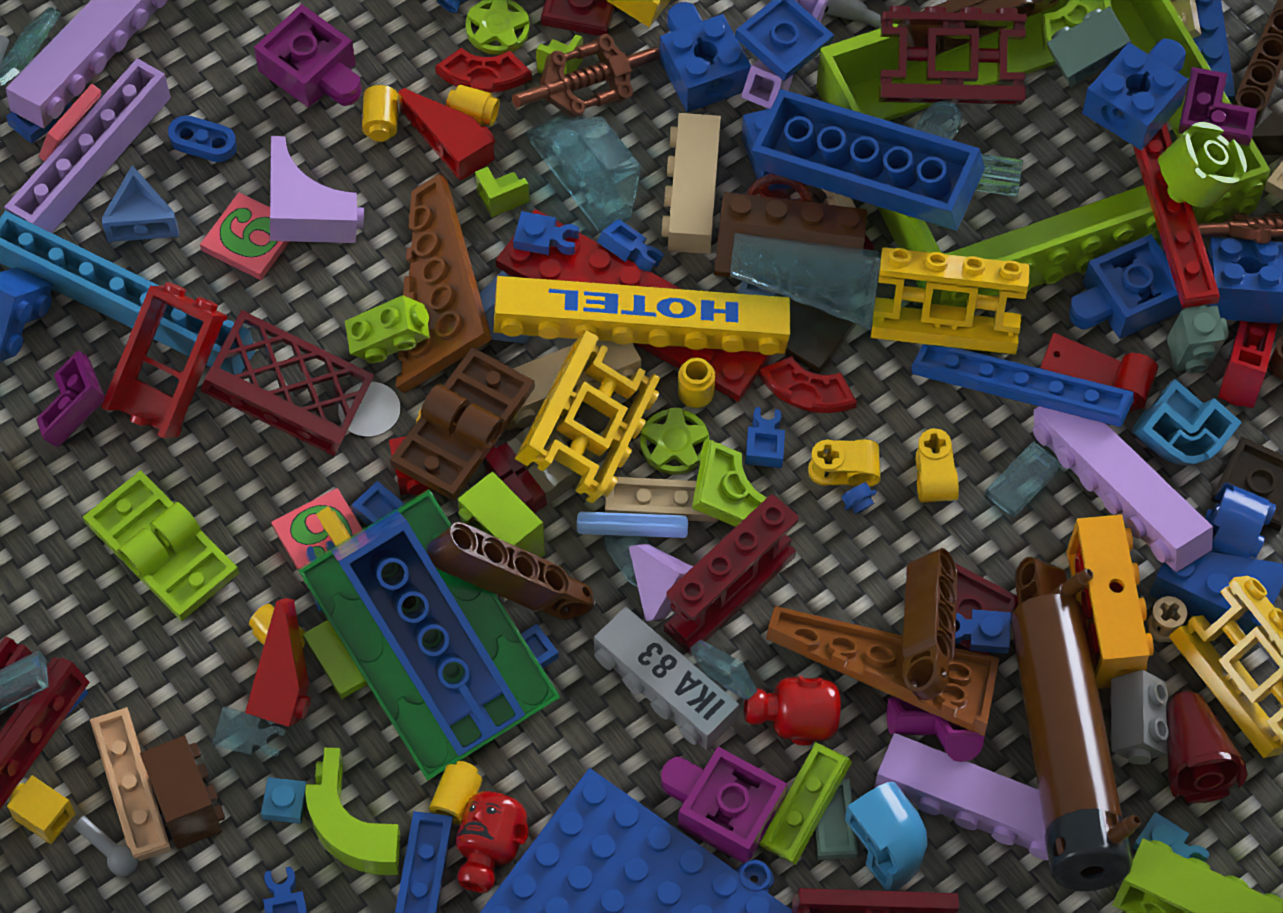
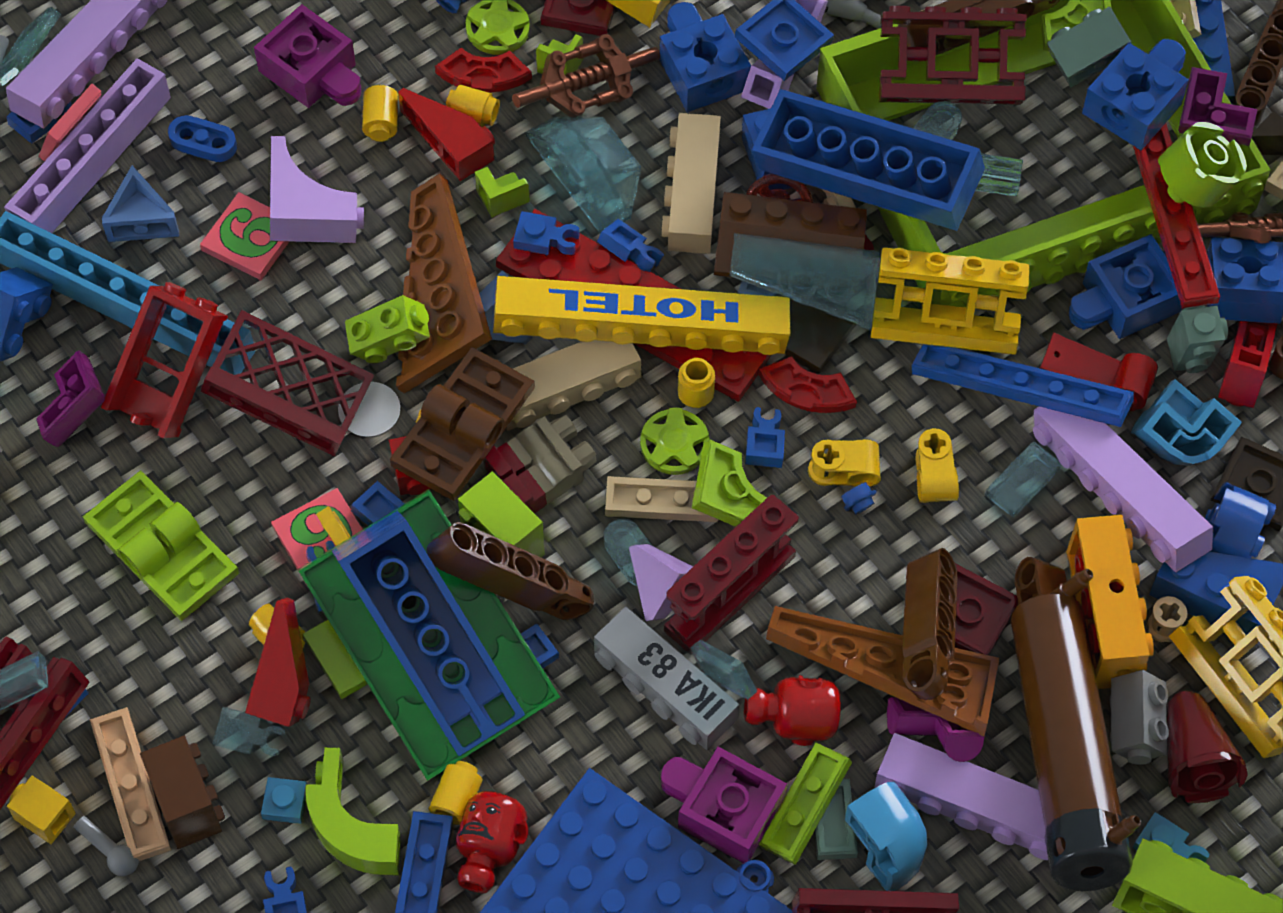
yellow fence [515,330,660,504] -> none
light blue axle [577,512,688,538] -> none
blue plate [955,609,1011,654] -> none

